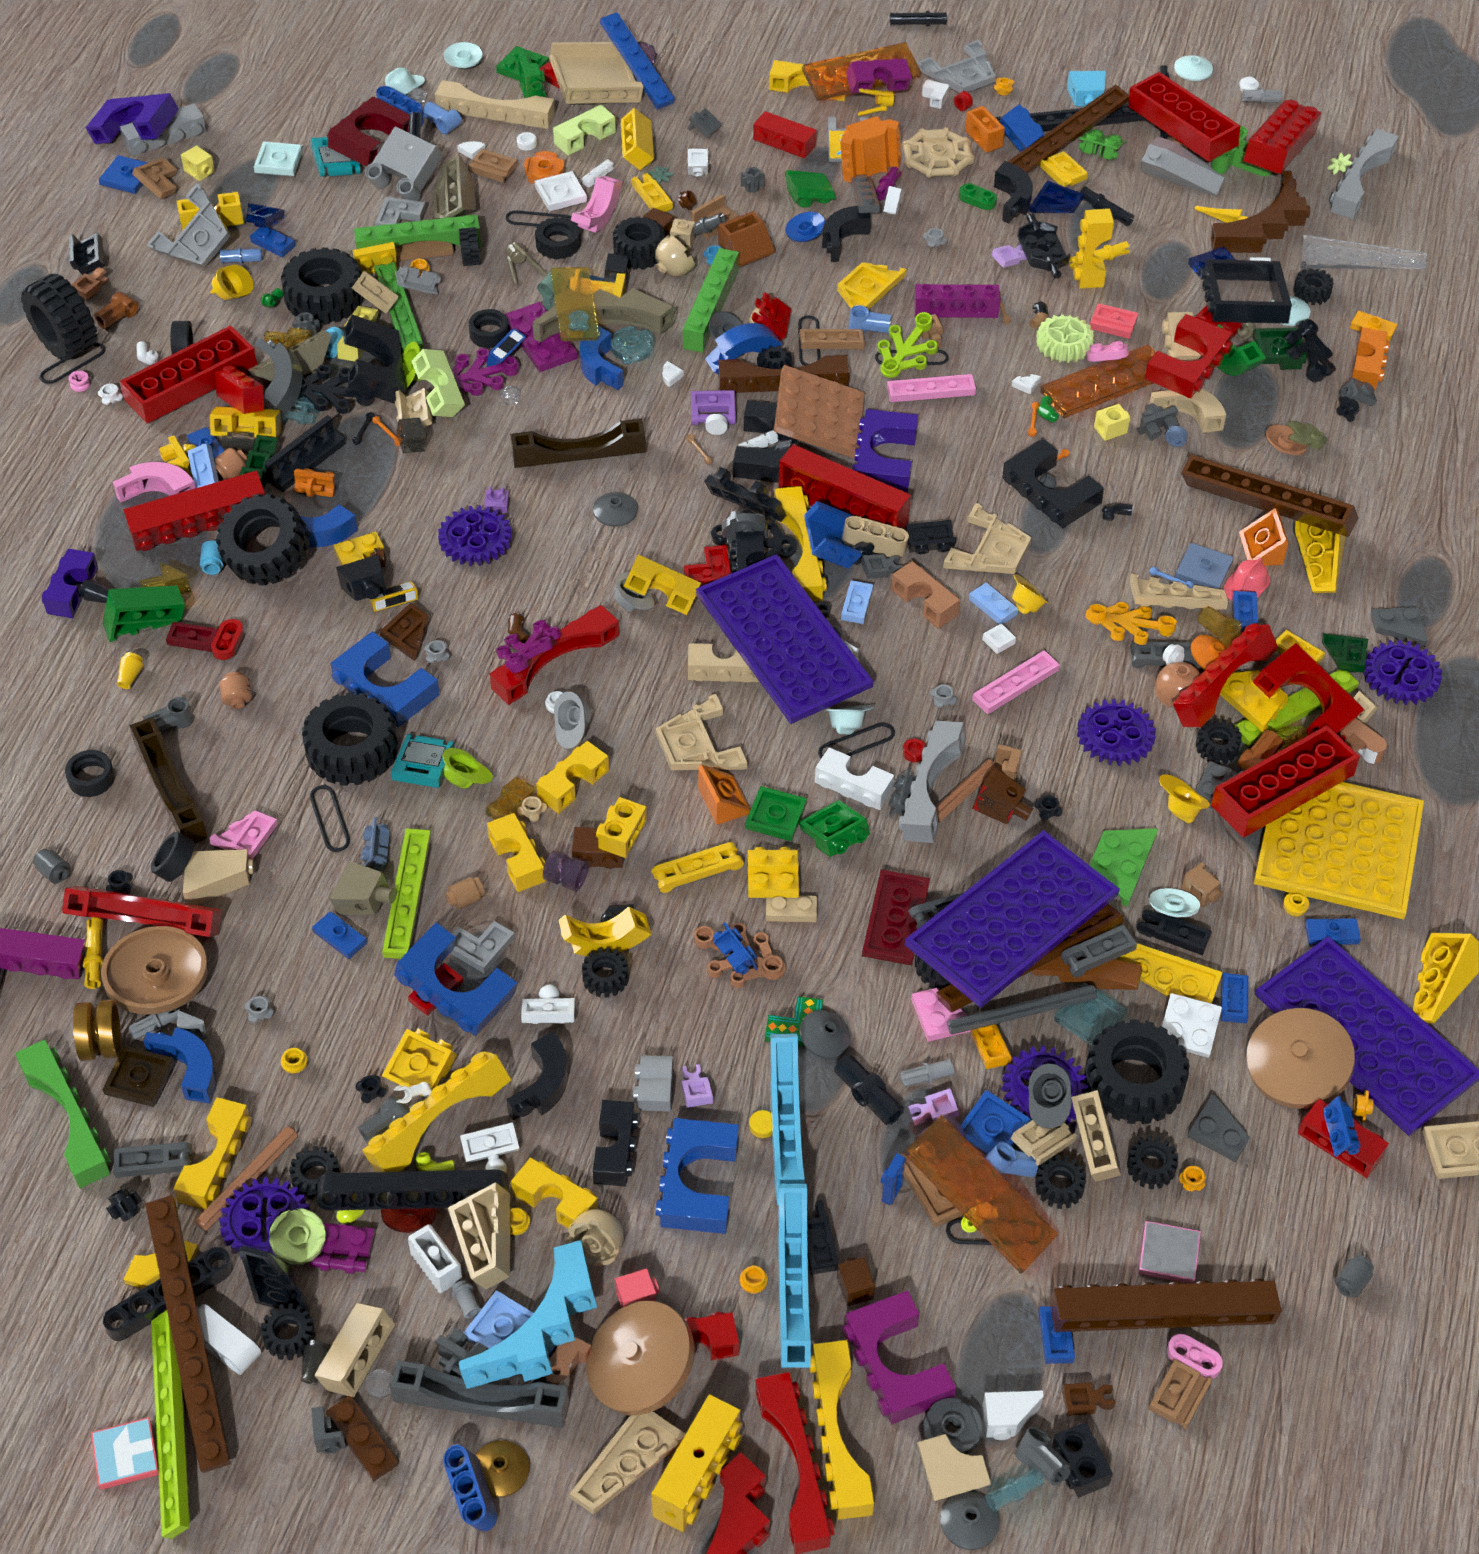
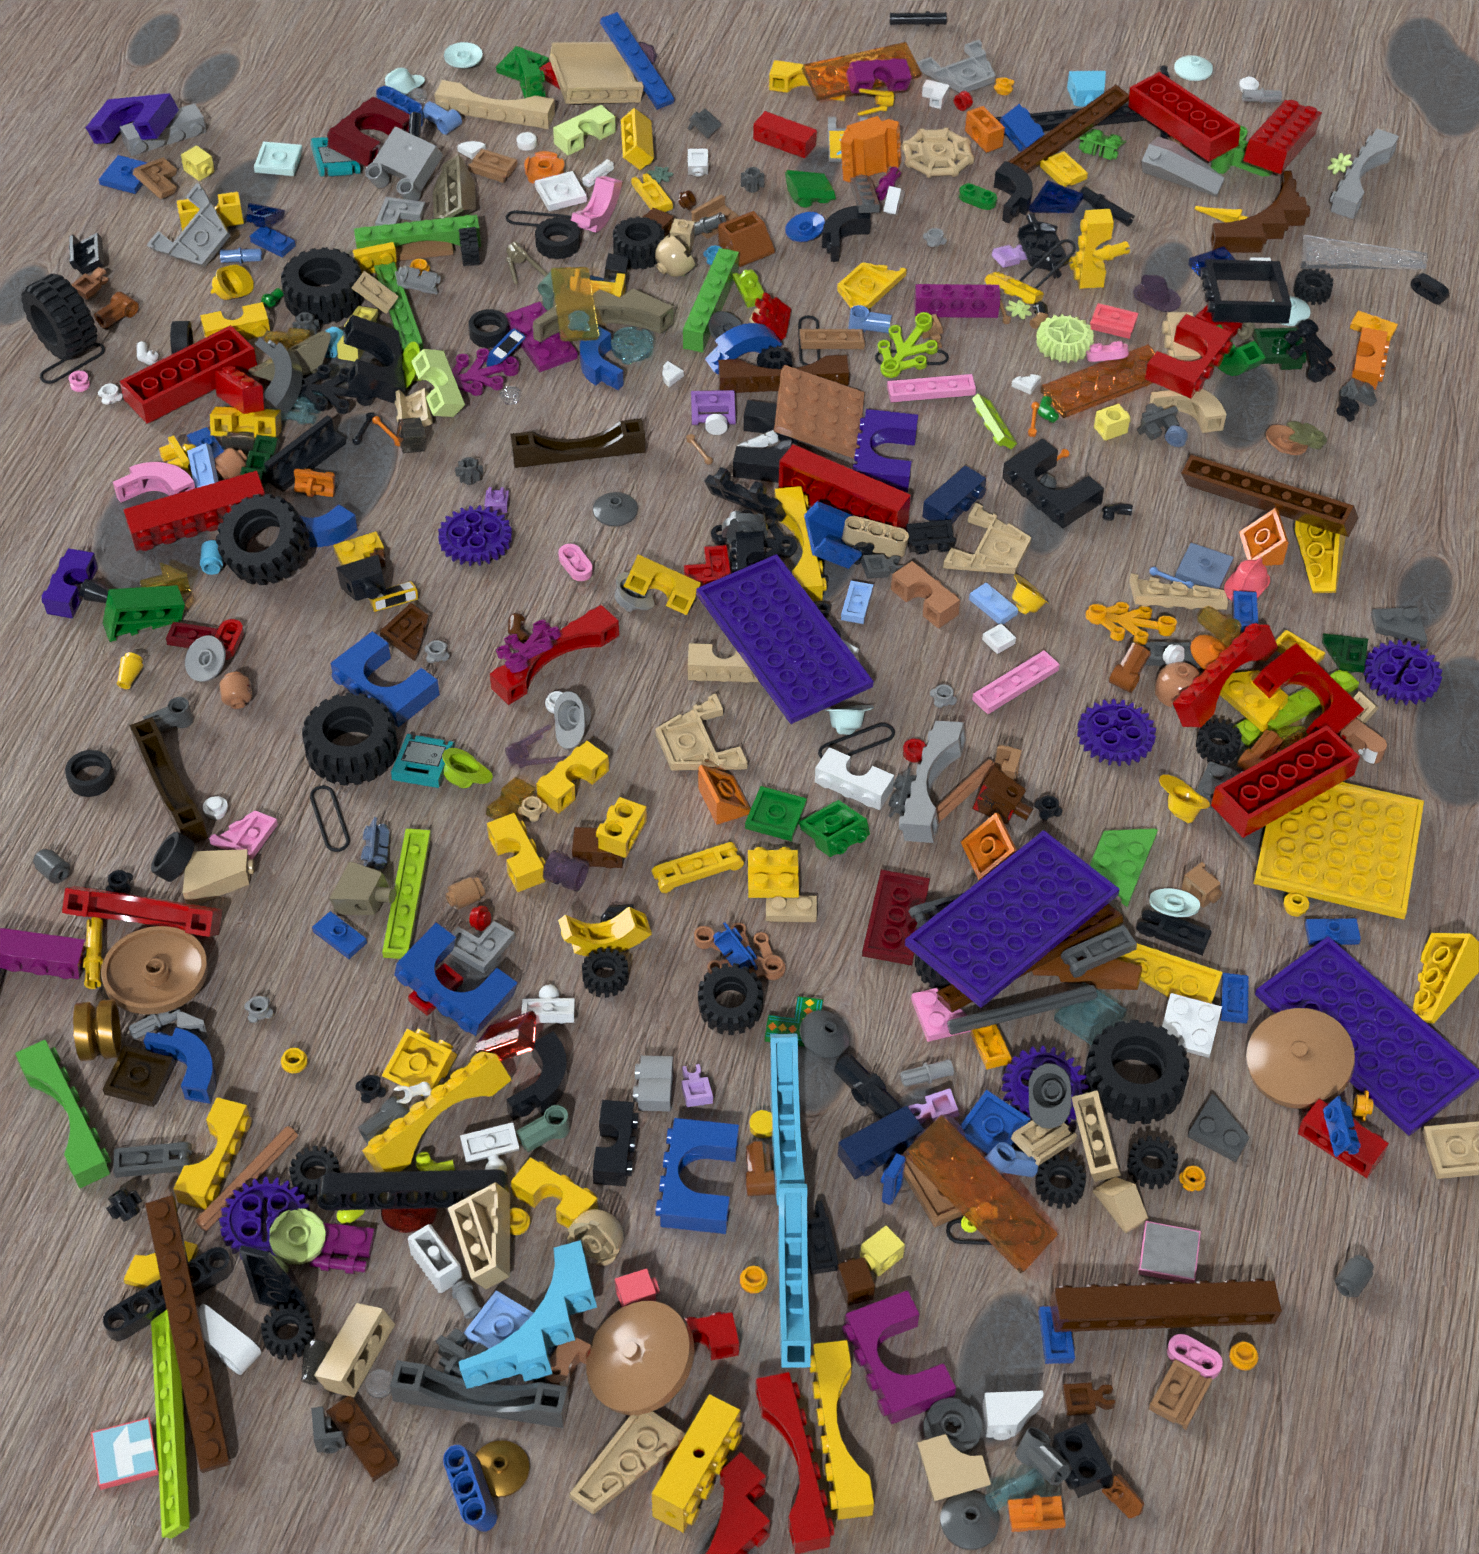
none -> light grey dish [185,636,226,682]
none -> yellow arch [200,302,271,340]
none -> white plate [203,796,228,820]
none -> dark grey gear [455,457,483,485]
none -> red plate [469,905,491,931]
none -> clear red tile [476,1011,536,1061]
none -> clear purple plant [505,725,567,769]
none -> sand green piece [516,1105,570,1152]
none -> bright pink plate [558,544,593,581]
none -> black tyre [698,963,763,1035]
none -> lime hips [733,269,764,308]
none -> dark orange piece [746,1141,775,1196]
none -> dark blue brick [837,1106,924,1180]
none -> light yellow brick [860,1226,905,1277]
none -> dark blue brick [922,465,986,524]
none -> orange slope [961,813,1017,881]
none -> lime plate [972,393,1017,449]
none -> yellow hinge [985,272,1044,304]
none -> yellowish green plant [1005,300,1032,319]
none -> orange hips [1007,1495,1066,1532]
none -> black piece [1019,239,1076,289]
none -> tan slope [1093,1177,1148,1233]
none -> dark orange piece [1102,1474,1145,1519]
none -> dark orange piece [1109,643,1151,693]
none -> clear purple piece [1133,274,1181,312]
none -> light orange plate [1229,1342,1258,1370]
none -> black beam [1411,273,1449,305]

